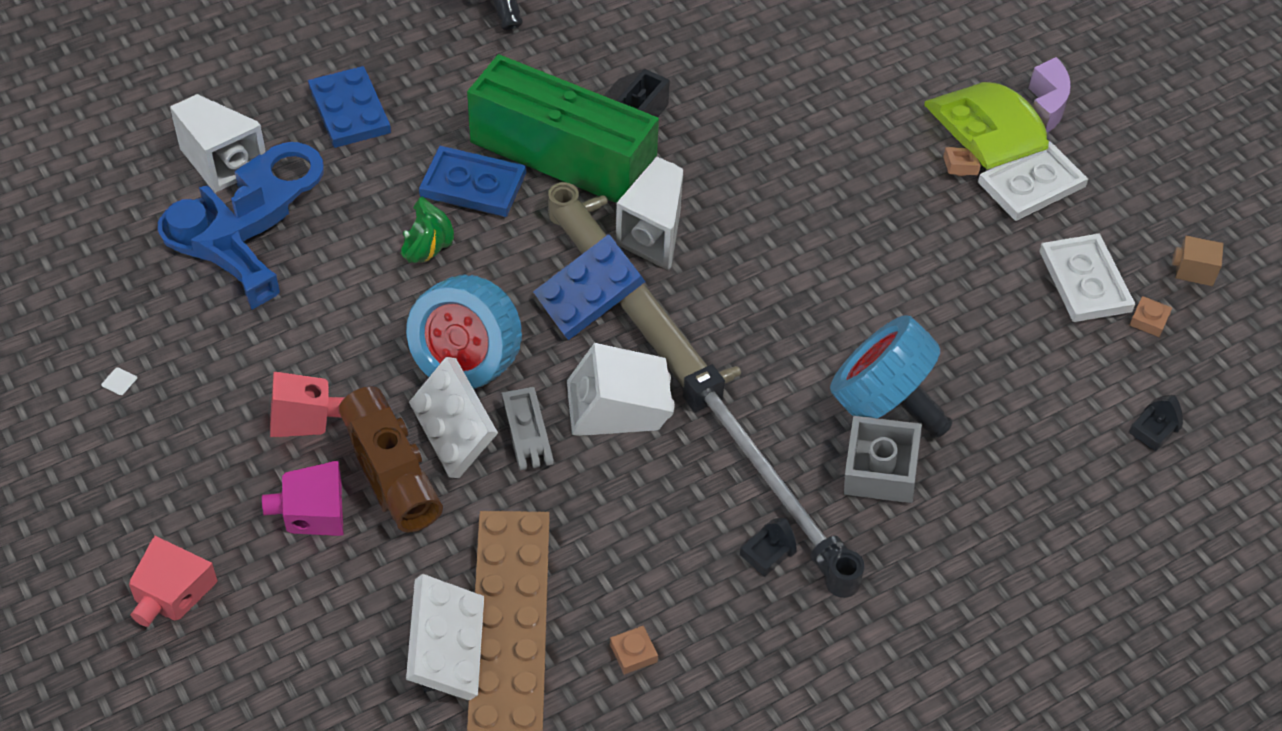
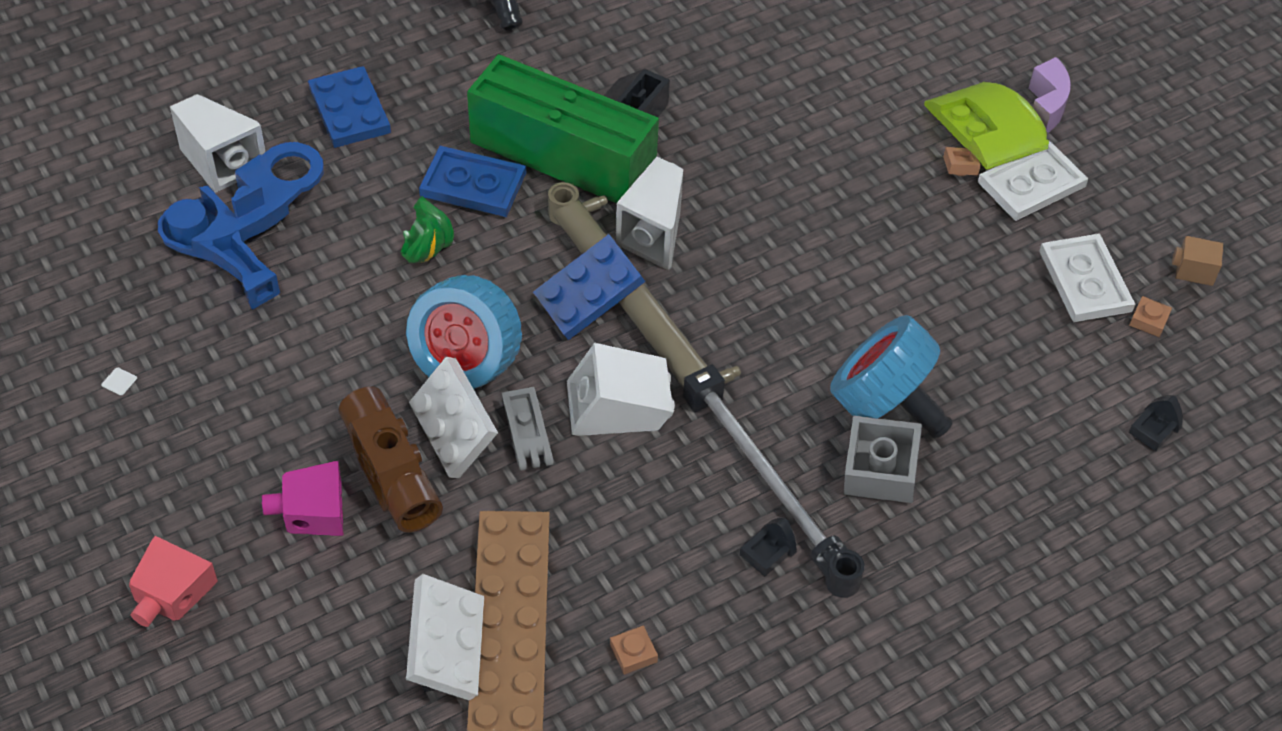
coral torso [270,372,345,437] -> none

